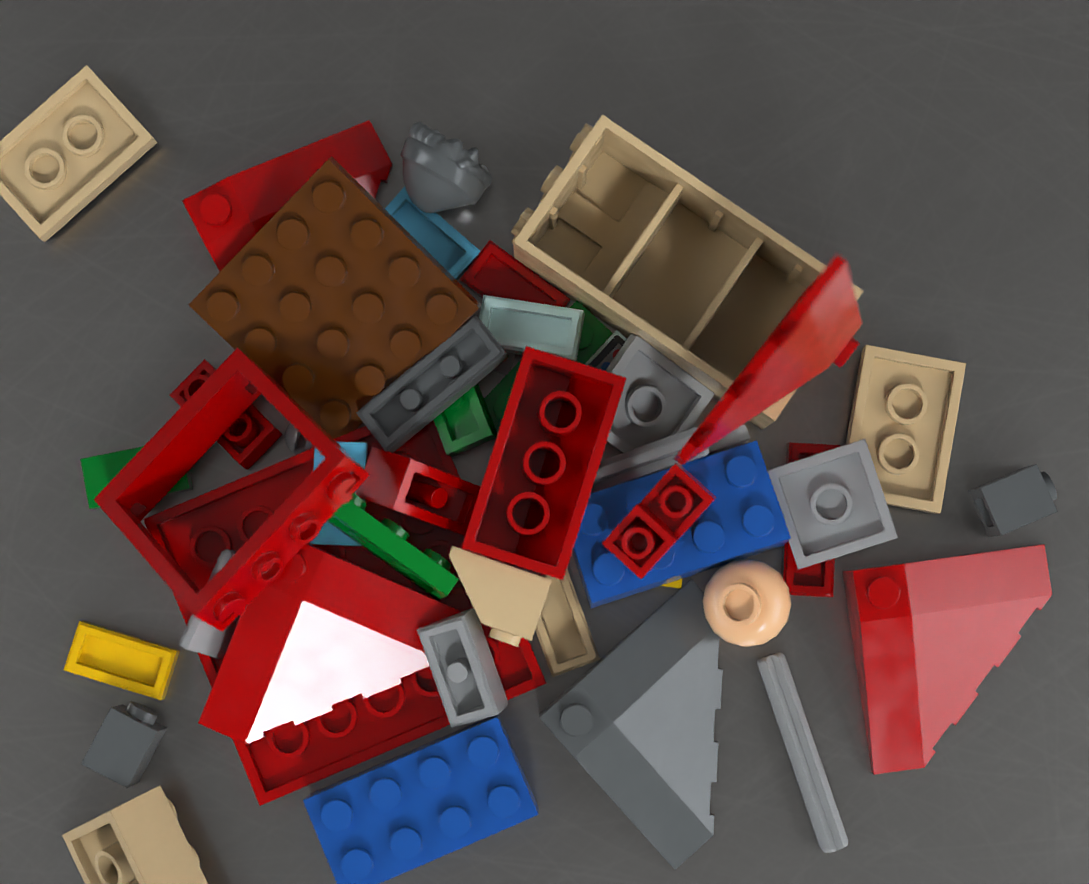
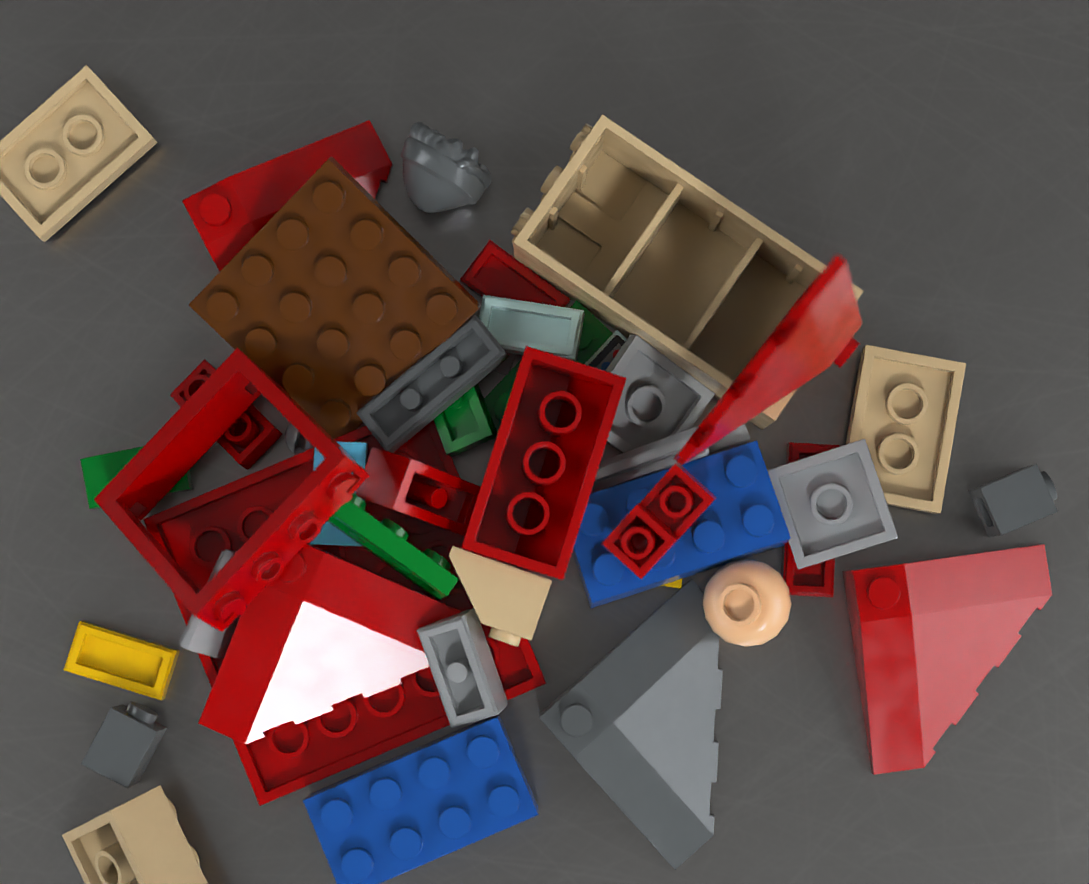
medium azure tile [385,186,481,281] -> none
tan tile [535,570,600,677] -> none
light grey axle [758,653,848,853] -> none

